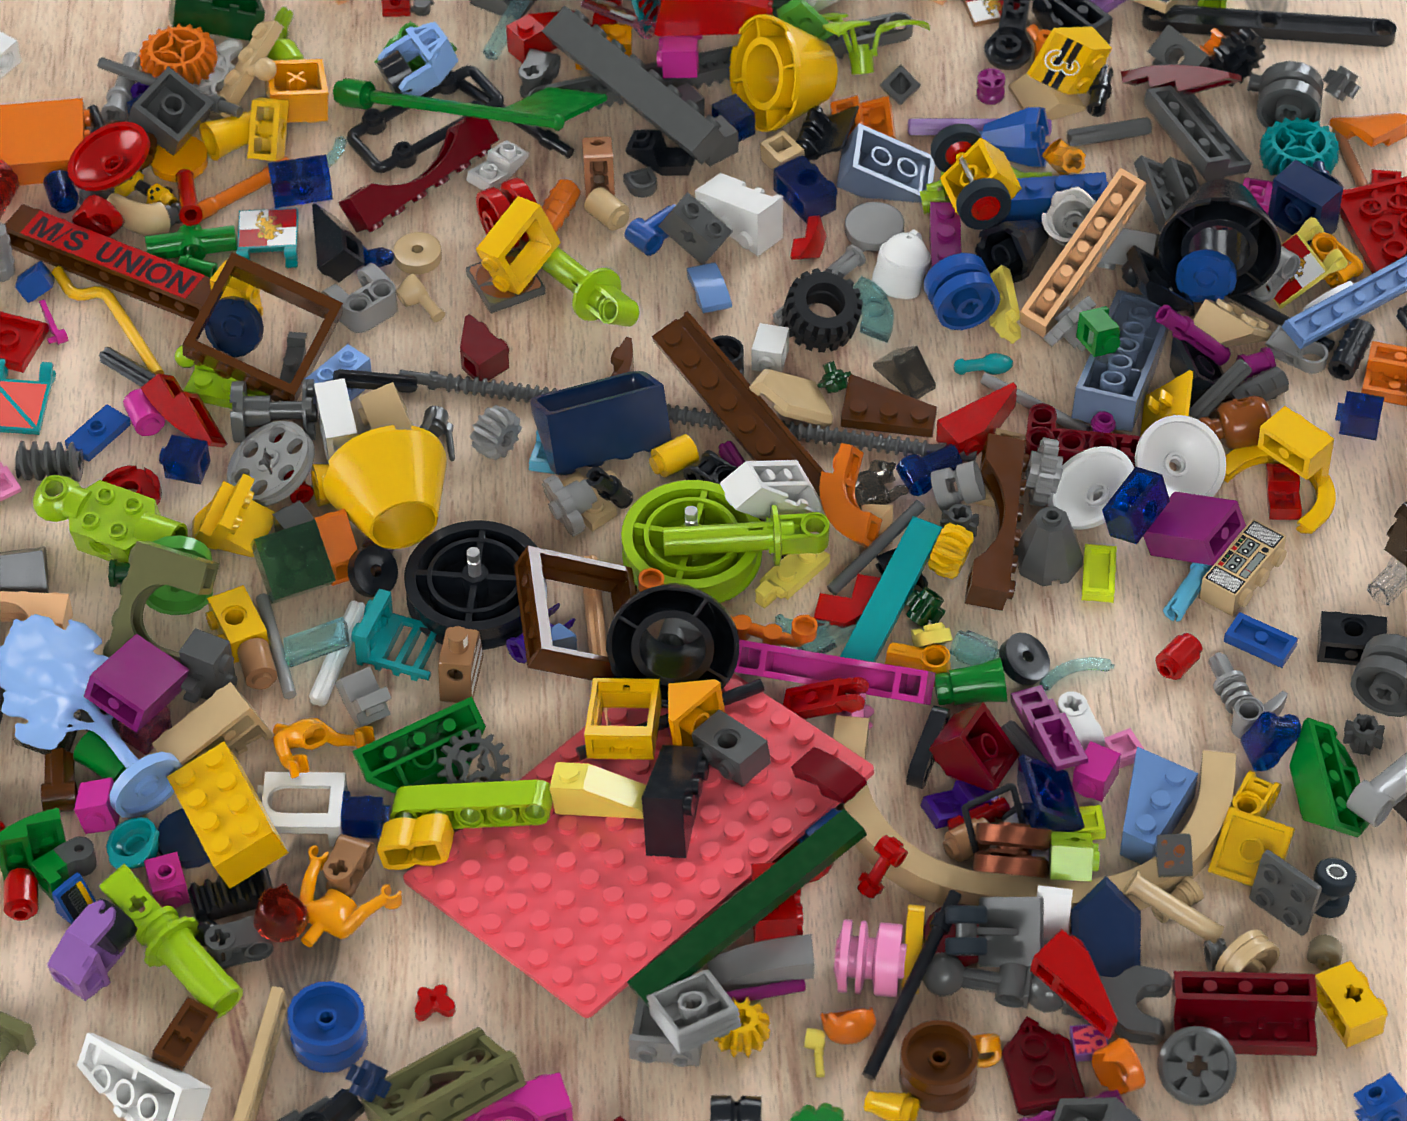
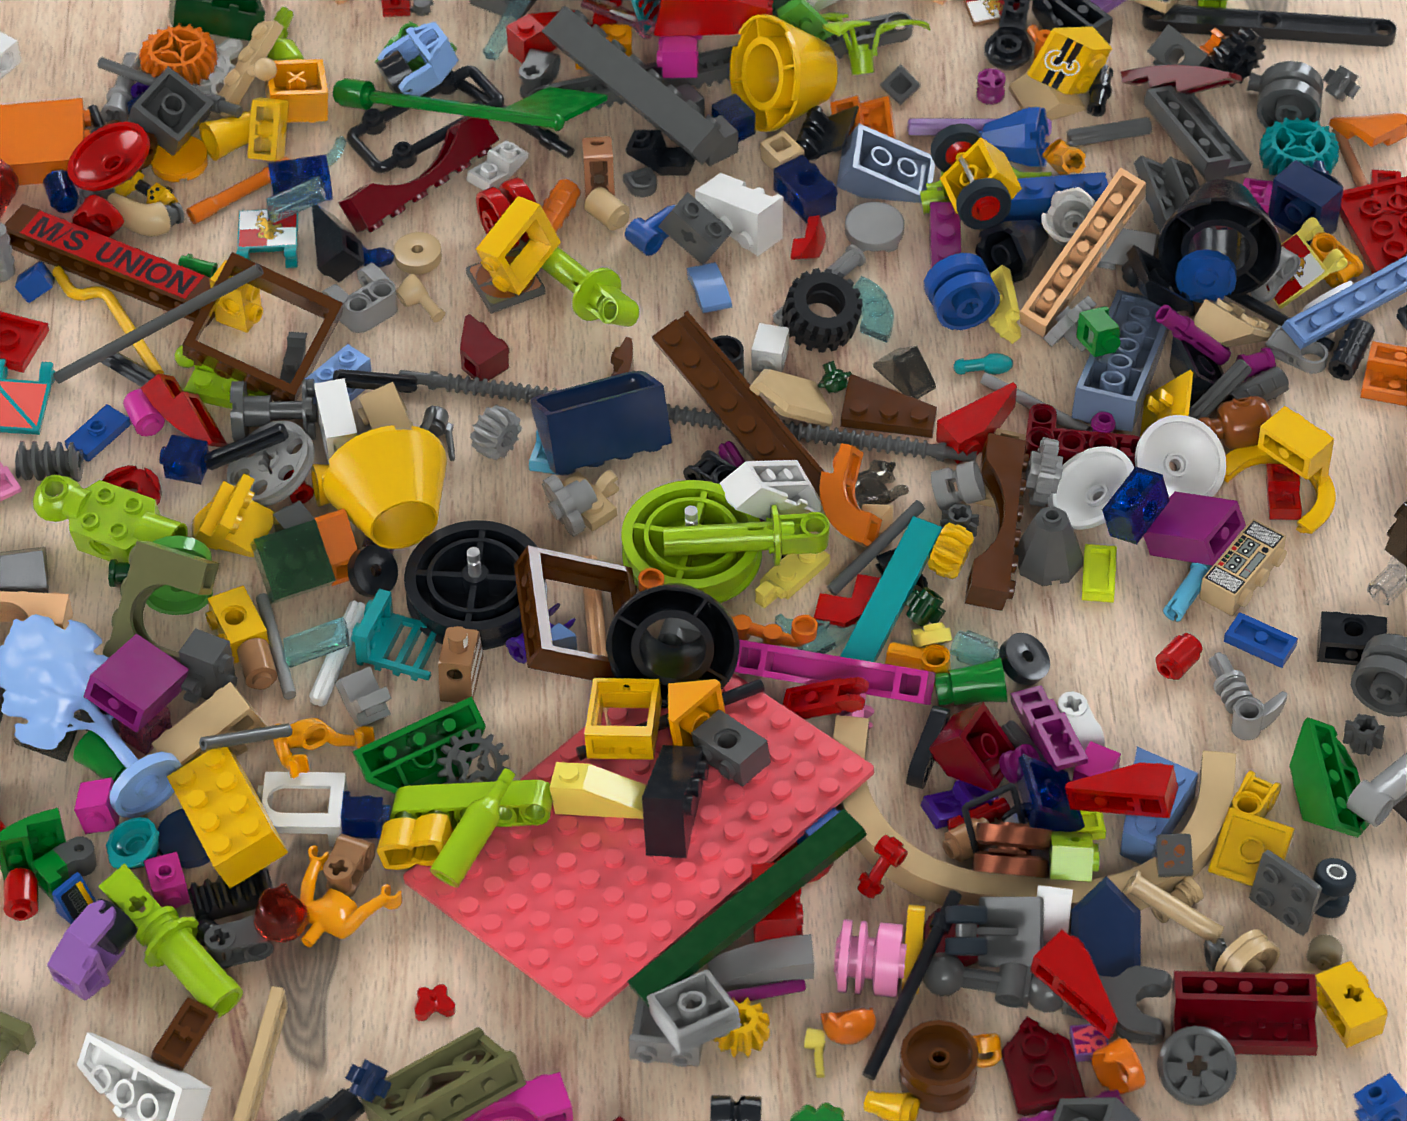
dark pink piece [39,299,68,345] -> none
reddish brown piece [41,748,78,812] -> none
green piece [145,224,237,260] -> none
red pin [175,169,203,226] -> none
dark blue tile [205,296,264,357] -> none
blue wheel [288,981,368,1073] -> none
black pin [586,467,633,509] -> none
yellow brick [649,434,699,478] -> none
dark red slope [791,747,867,804] -> none
white helmet [872,229,931,299] -> none
clear blue piece [896,444,963,496] -> none
clear light blue piece [1039,657,1115,691] -> none
bright pink tile [1104,728,1145,769] -> none
clear blue piece [1240,711,1301,772] -> none
clear blue brick [1335,391,1384,440] -> none
none -> dark grey piece [53,263,264,384]
none -> dark grey piece [199,723,292,751]
none -> black axle [204,424,289,470]
none -> clear light blue tile [266,176,325,223]
none -> lime piece [430,768,516,888]
none -> magenta wheel [999,743,1041,784]
none -> red slope [1065,762,1178,819]

